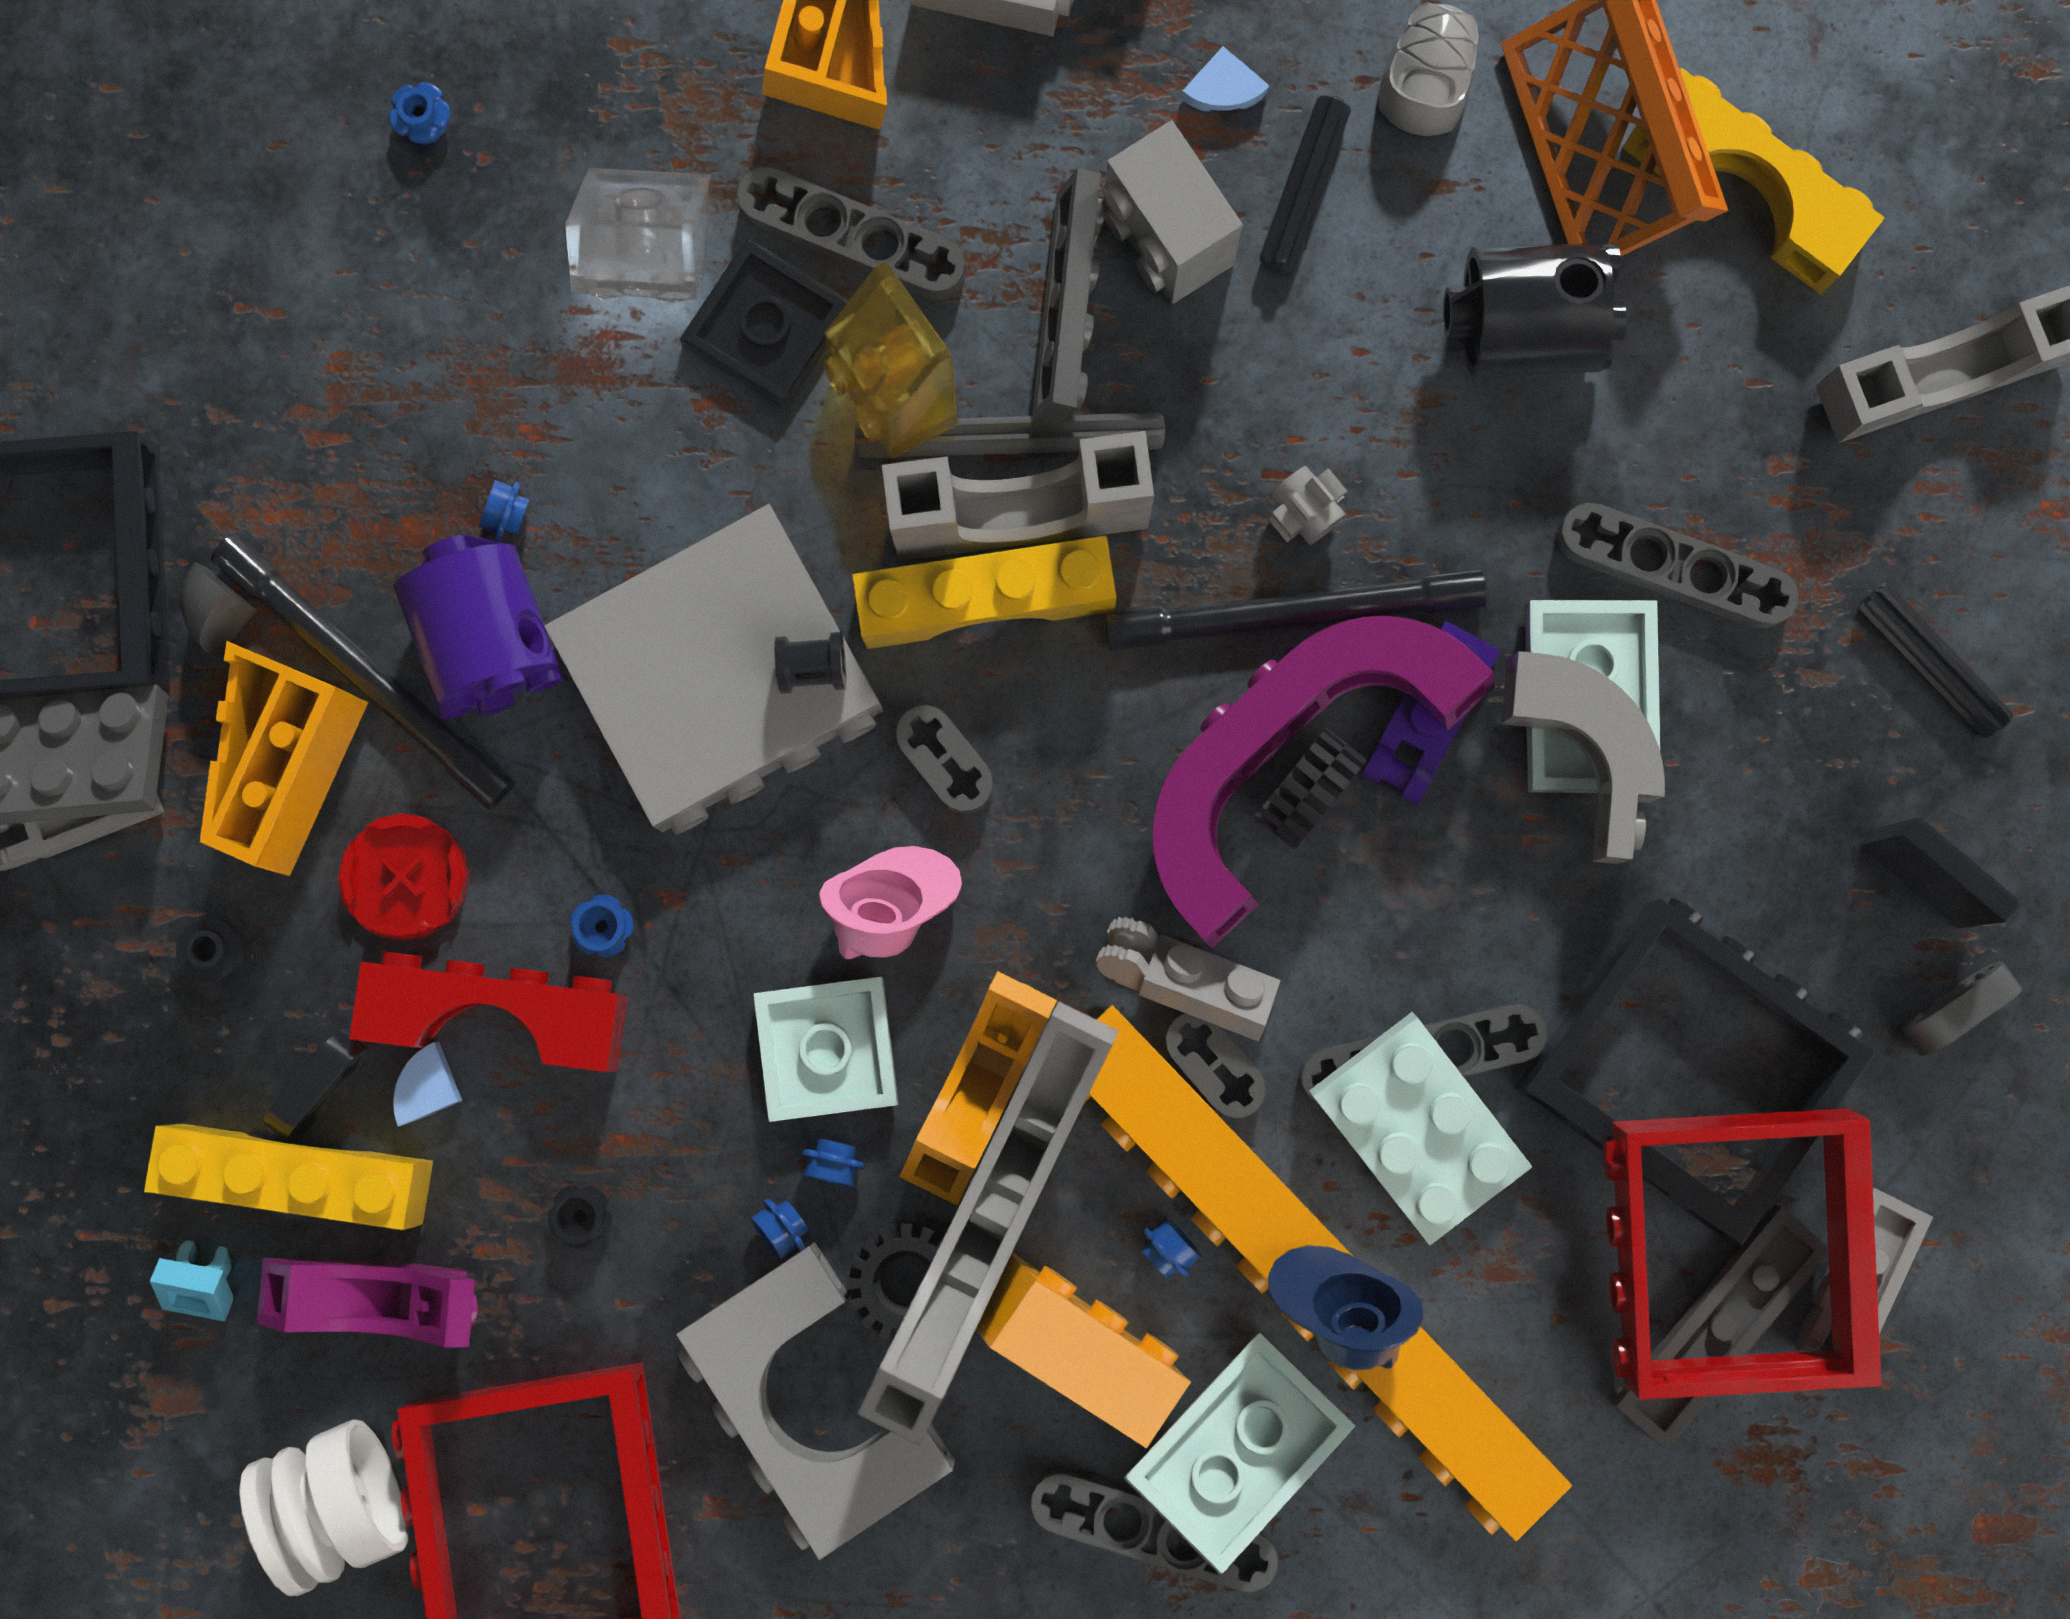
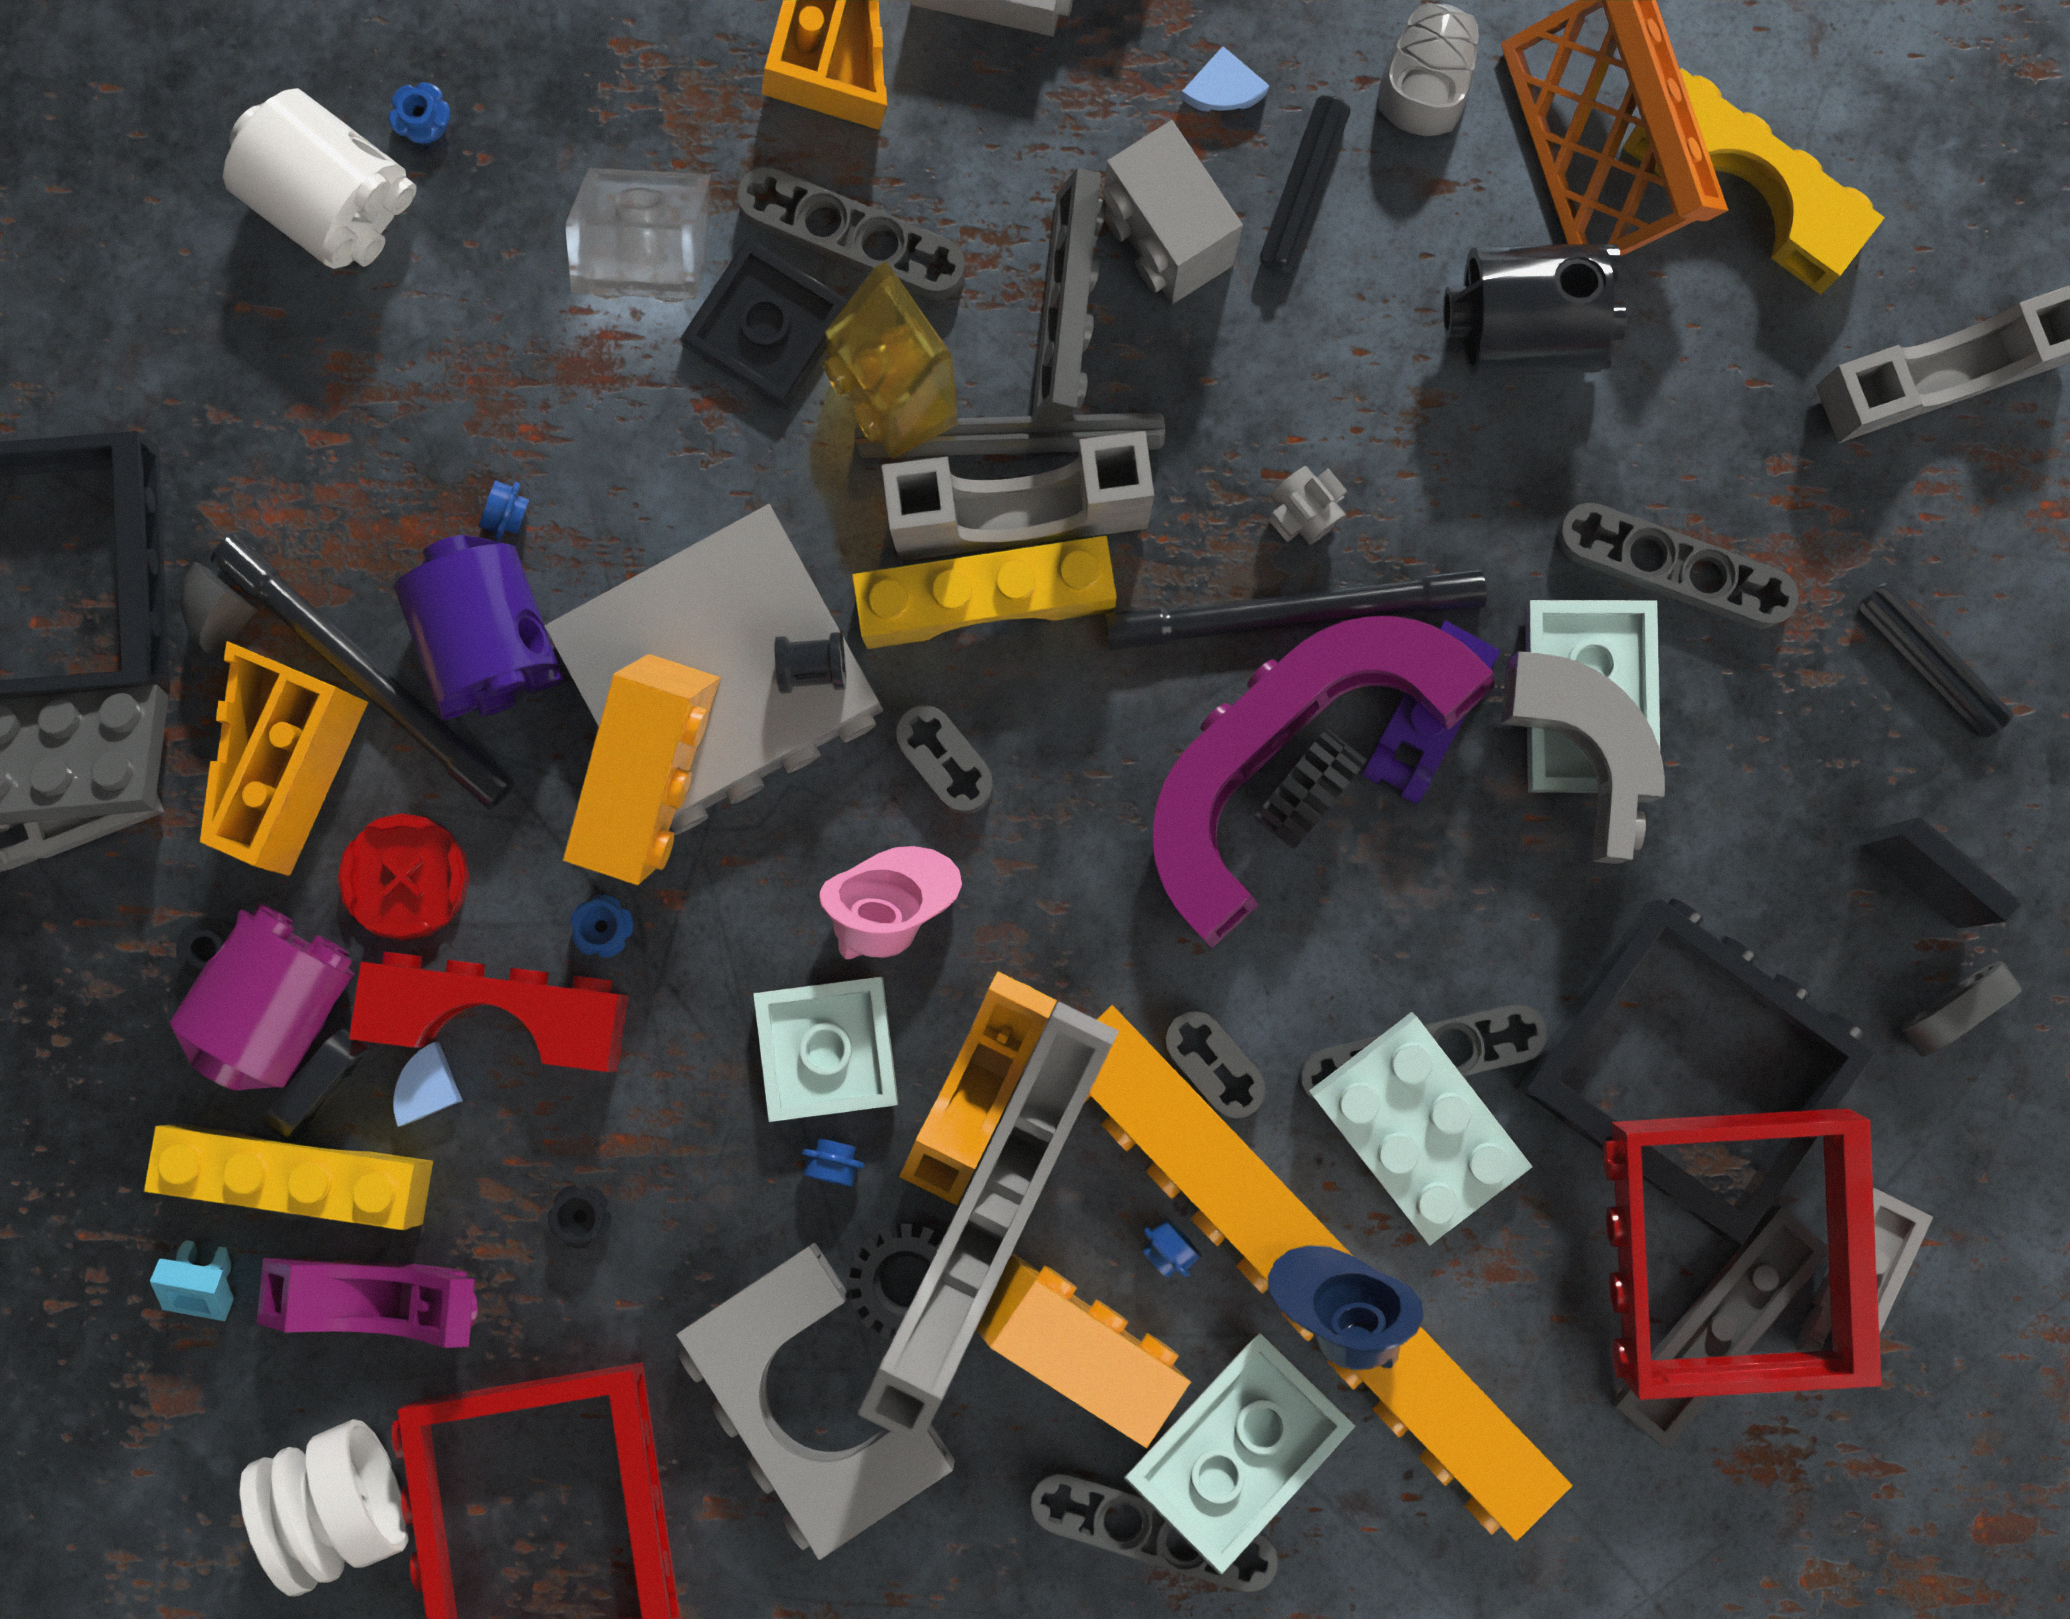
blue plate [750,1199,808,1260] -> none
light grey hinge [1095,916,1280,1042] -> none
none -> magenta cylinder [169,902,355,1091]
none -> white cylinder [222,88,417,269]
none -> light orange wedge [563,654,721,885]

